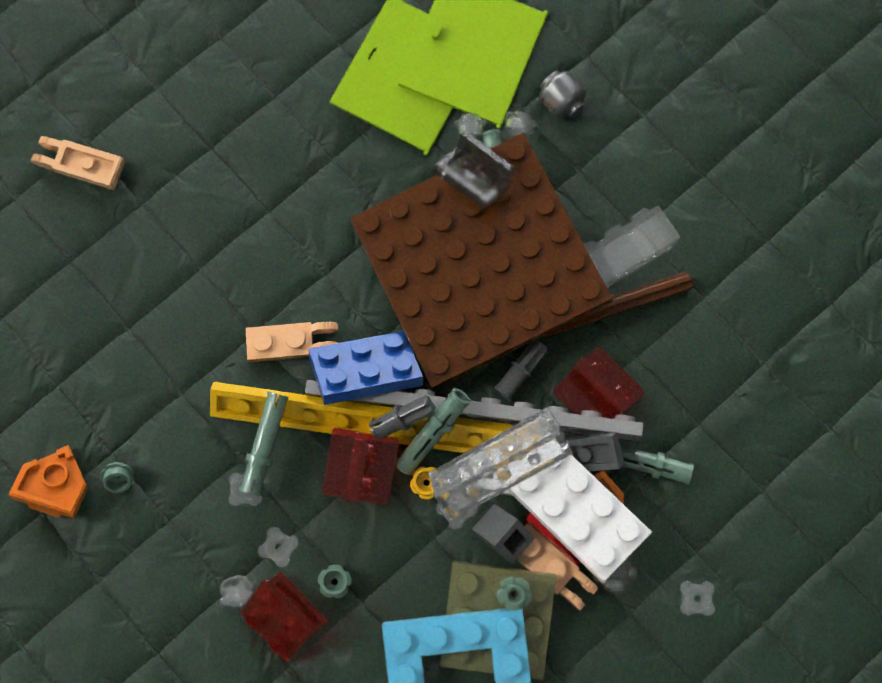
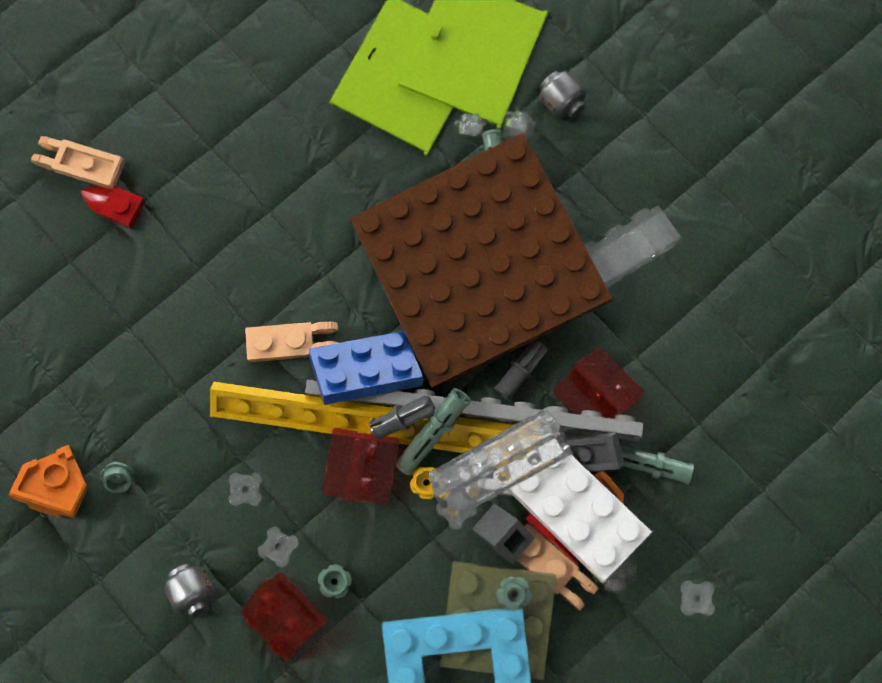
clear plate [219,575,254,606] -> none
sand green pin [239,391,289,496] -> none
clear smoke bracket [434,131,515,210] -> none
reddish brown axle [542,272,693,338] -> none
none -> red plate [81,186,145,229]
none -> flat silver head [164,564,216,618]

